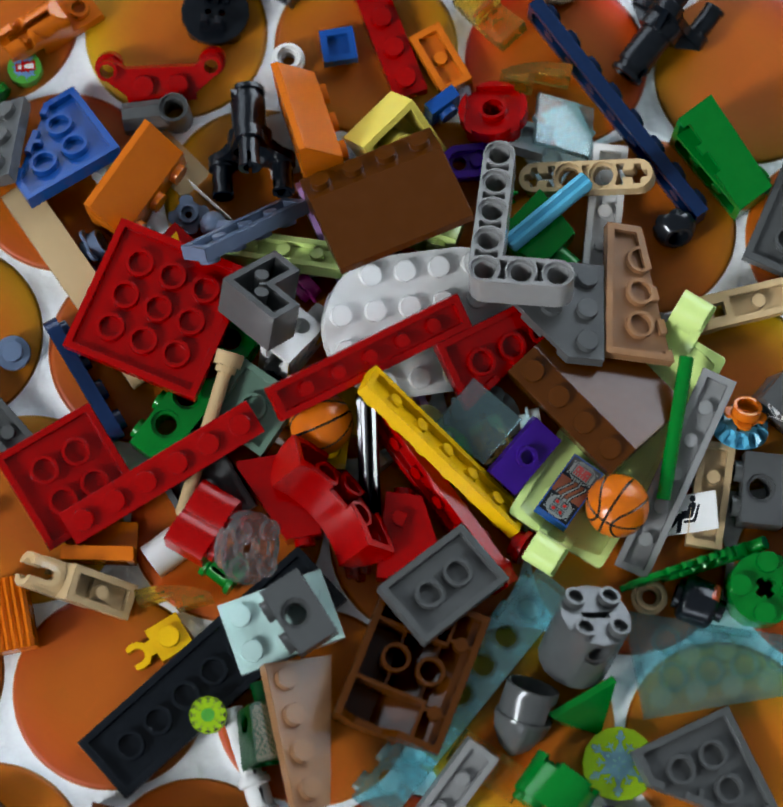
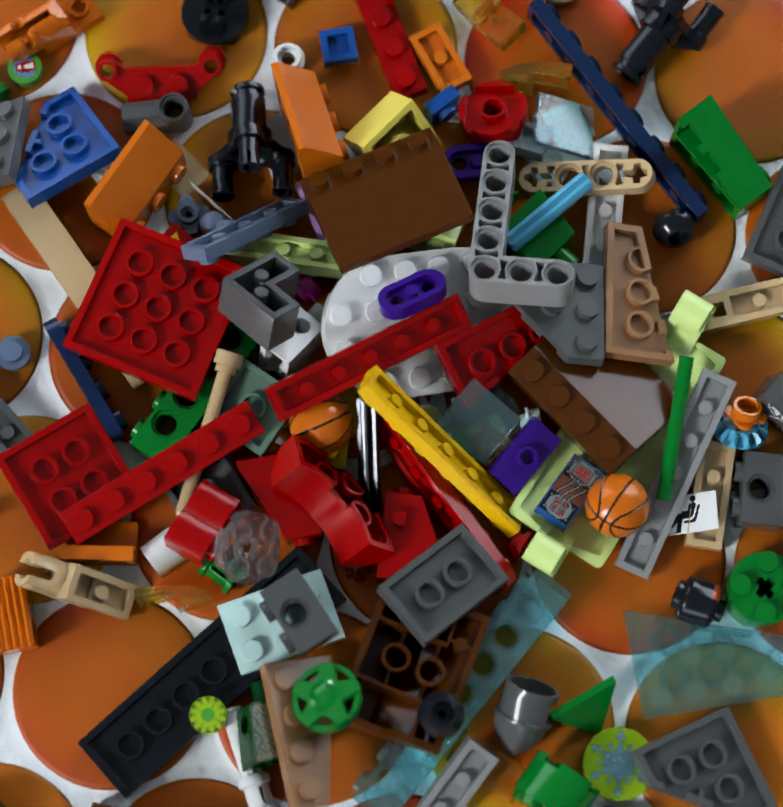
sand blue plate [79,229,109,262] -> none
yellow plate [125,612,192,671] -> none
dark grey cylinder [538,585,631,689] -> none
green animal [619,536,769,593] -> none
tan plate [631,581,668,616] -> none
none -> green wheel [292,662,363,734]
none -> dark purple plate [378,269,447,320]
none -> black plate [417,691,464,738]

